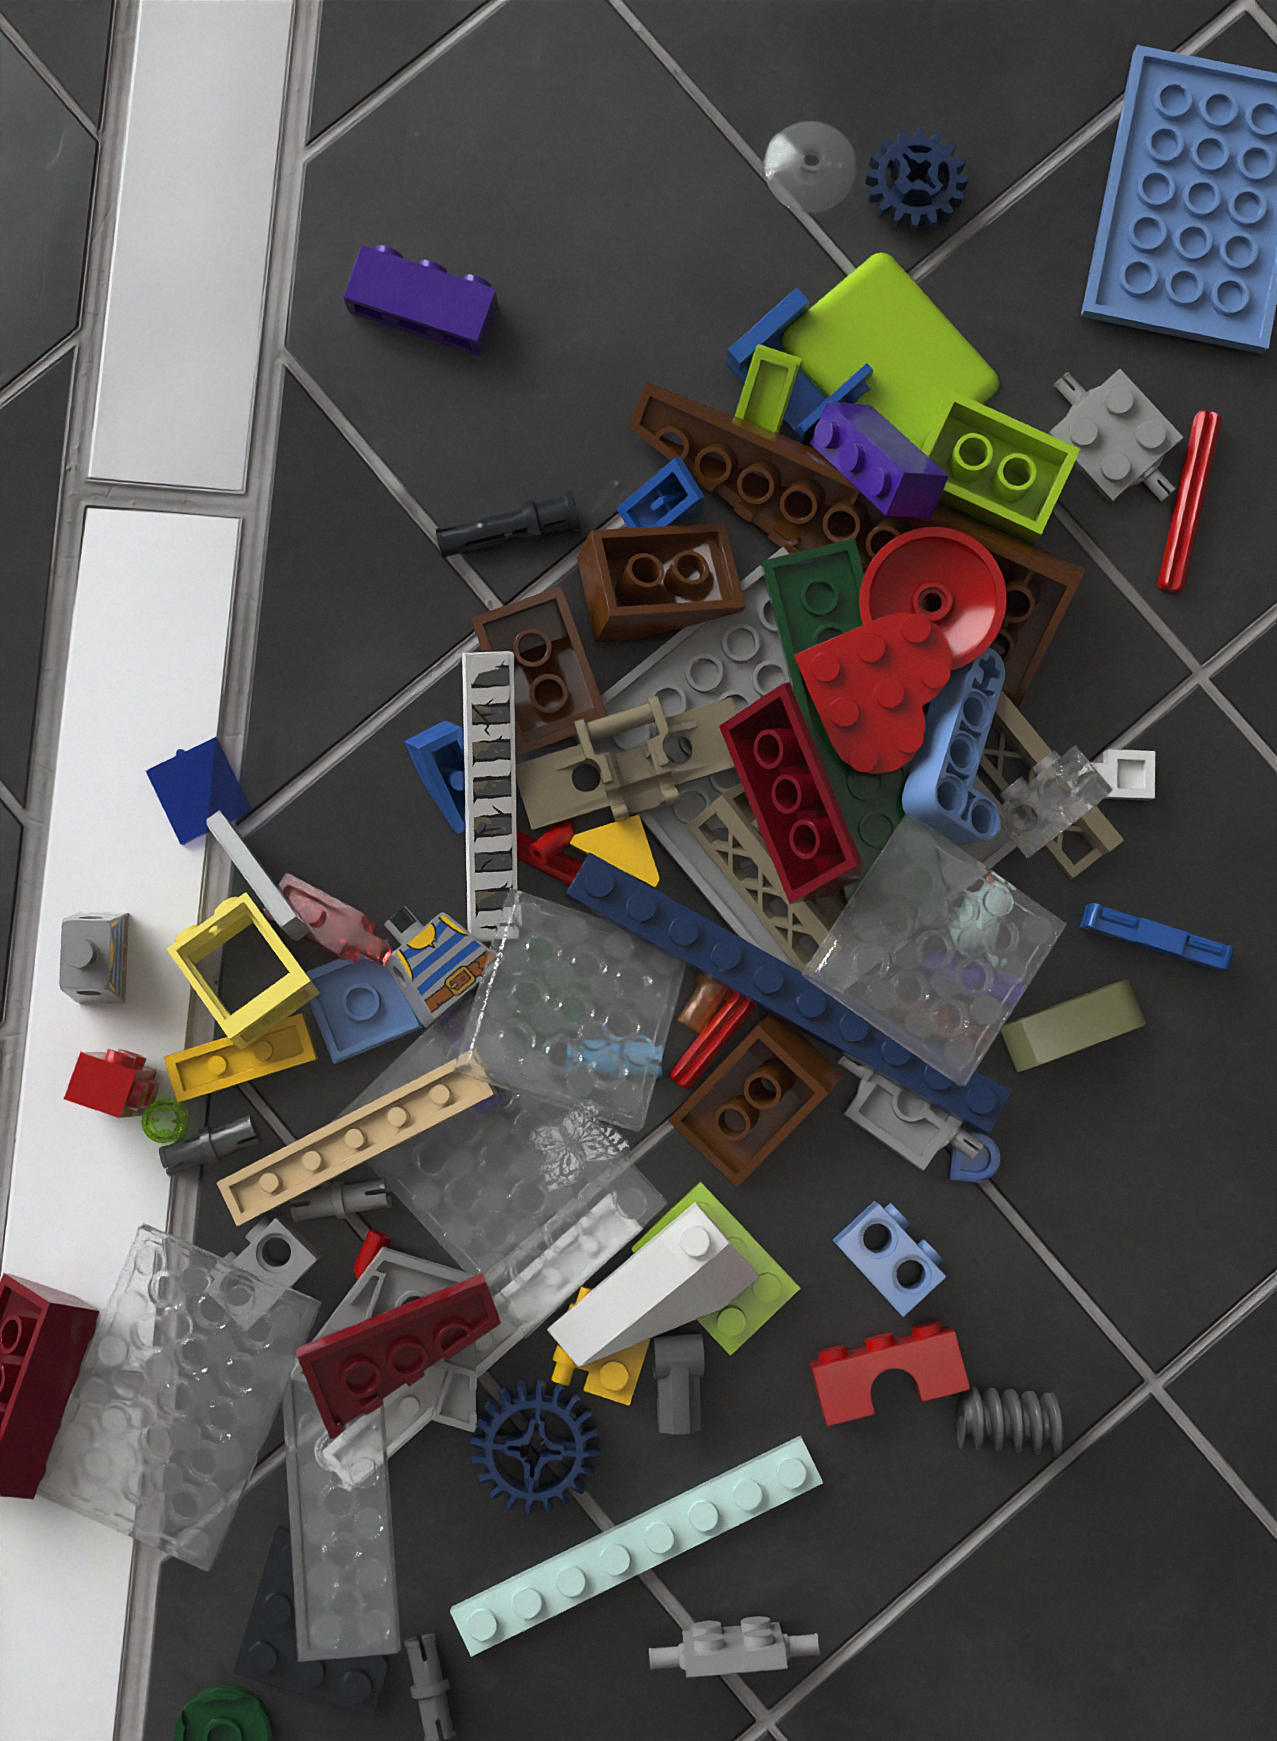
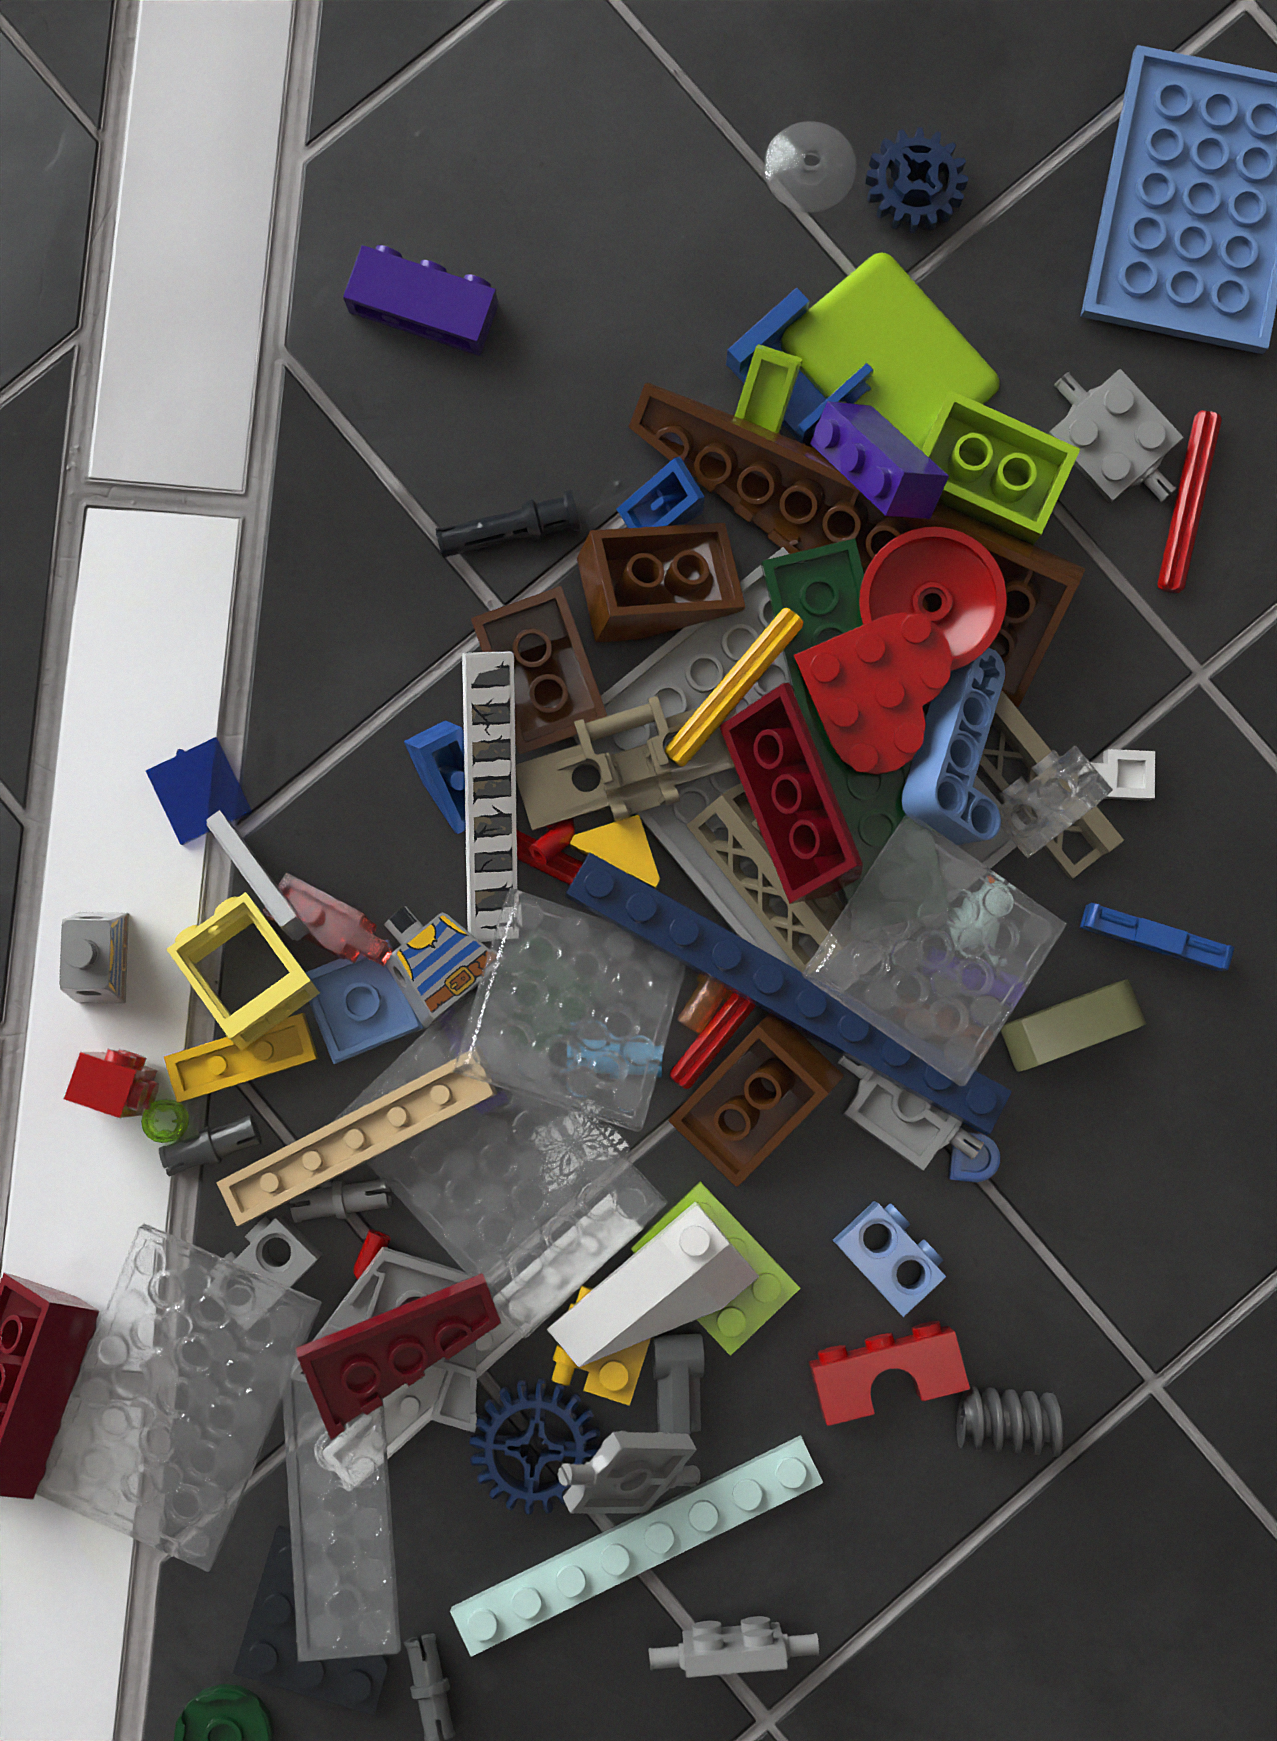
none -> light grey plate [558,1431,700,1513]
none -> yellow axle [664,608,803,767]

